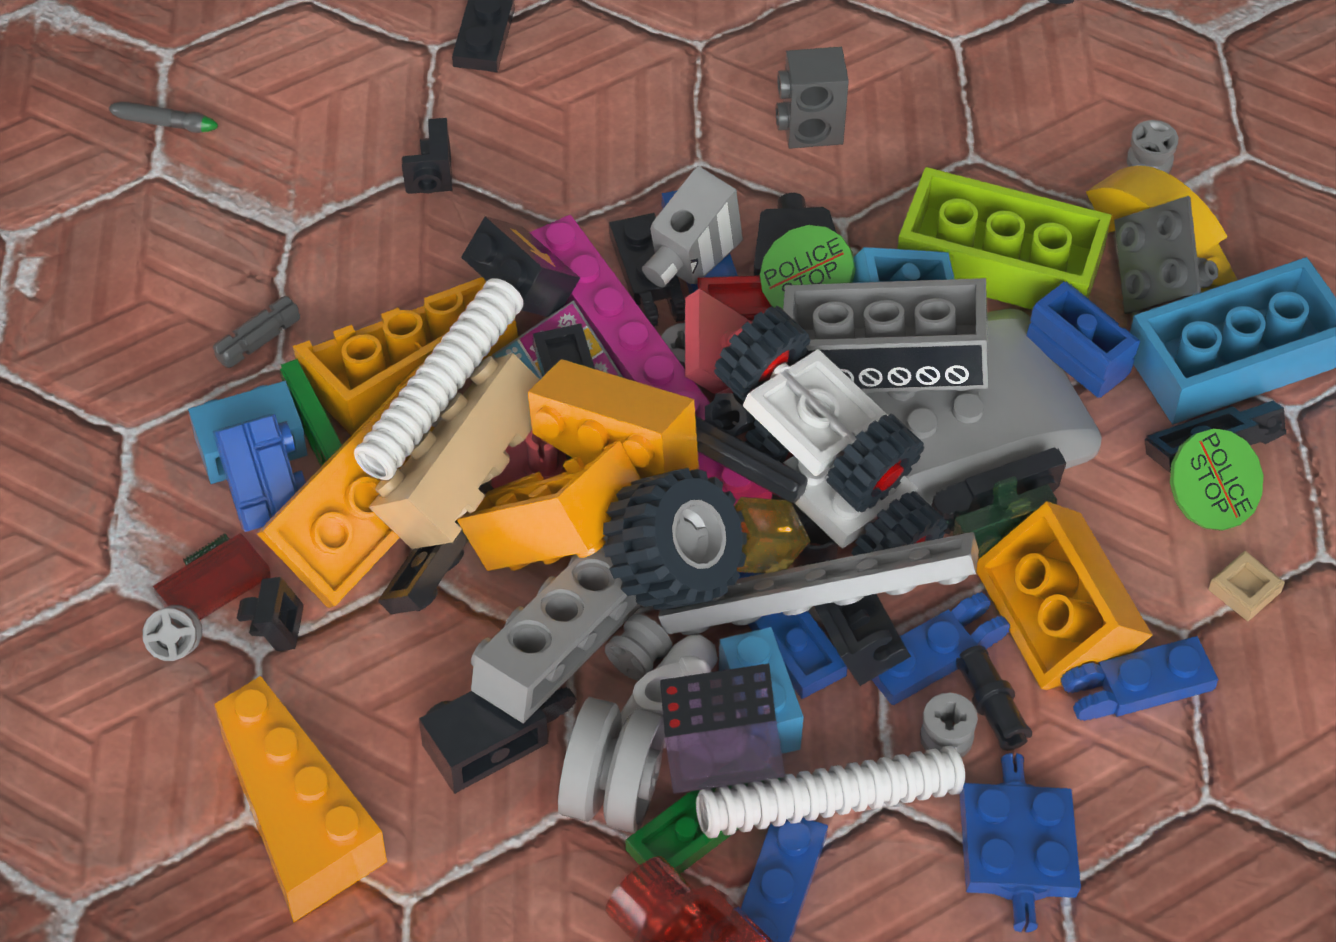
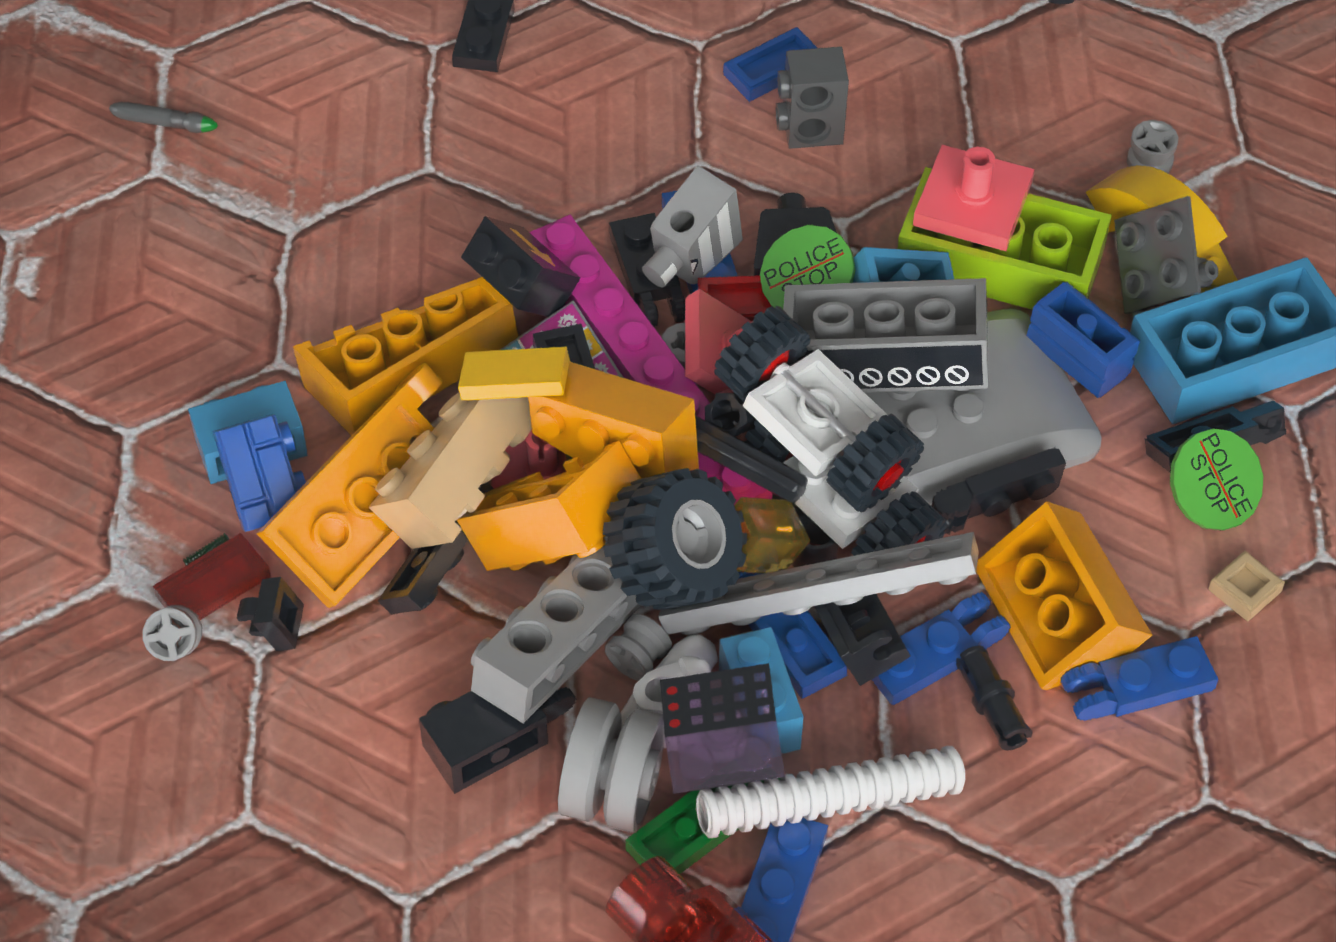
dark grey axle [213,296,300,368] -> none
light orange wedge [214,676,387,923] -> none
green tile [280,359,342,466] -> none
white piece [354,278,524,480] -> none
black bracket [402,118,453,194] -> none
light grey wheel [920,693,978,758] -> none
clear green plate [953,476,1057,557] -> none
blue plate [959,753,1081,932] -> none
none -> yellow tile [458,347,570,400]
none -> blue tile [723,27,817,102]
none -> coral tile [913,145,1035,251]

